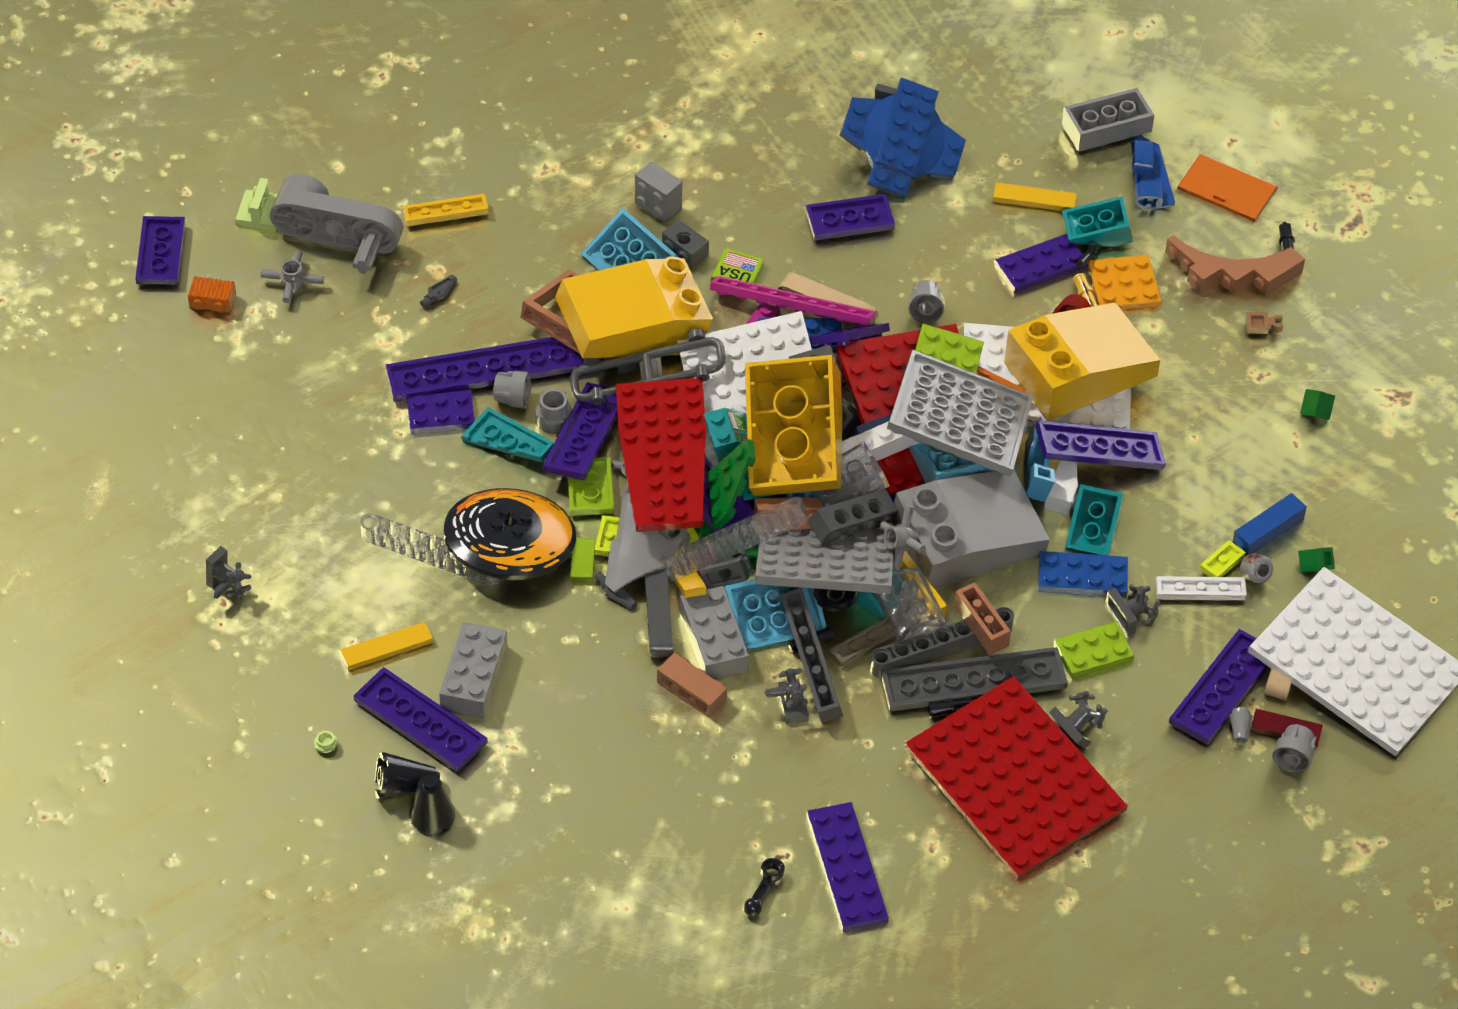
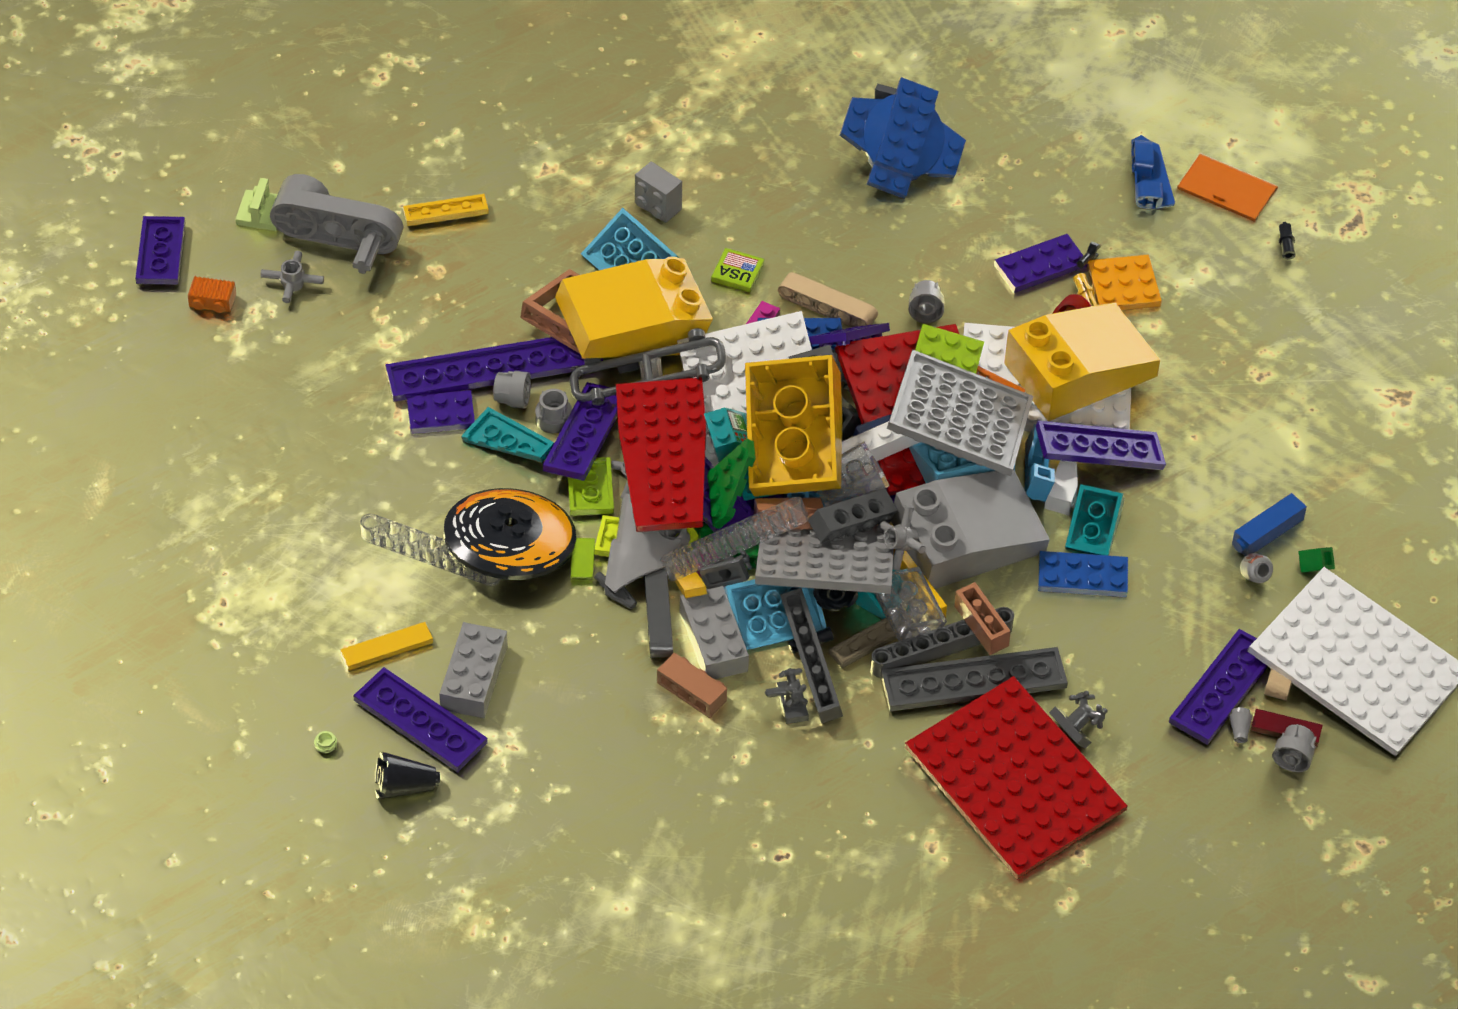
dark grey piece [206,546,252,600] -> none
black cone [409,775,455,835] -> none
dark grey piece [420,275,457,308] -> none
dark grey brick [662,220,709,268] -> none
dark pink plate [710,276,876,327] -> none
black piece [743,858,785,917] -> none
dark purple plate [805,194,895,241] -> none
dark purple plate [806,802,889,932] -> none
black axle [928,699,973,718] -> none
yellow tile [993,182,1077,211] -> none
lime plate [1054,621,1134,679] -> none
light grey brick [1062,88,1154,151] -> none
teal slope [1062,196,1133,247] -> none
dark grey piece [1105,584,1160,636] -> none
white plate [1155,576,1247,600] -> none
nougat arch [1165,235,1305,295] -> none
neon yellow plate [1199,540,1246,577] -> none
medium nougat plate [1245,312,1283,334] -> none
green panel [1300,389,1335,420] -> none

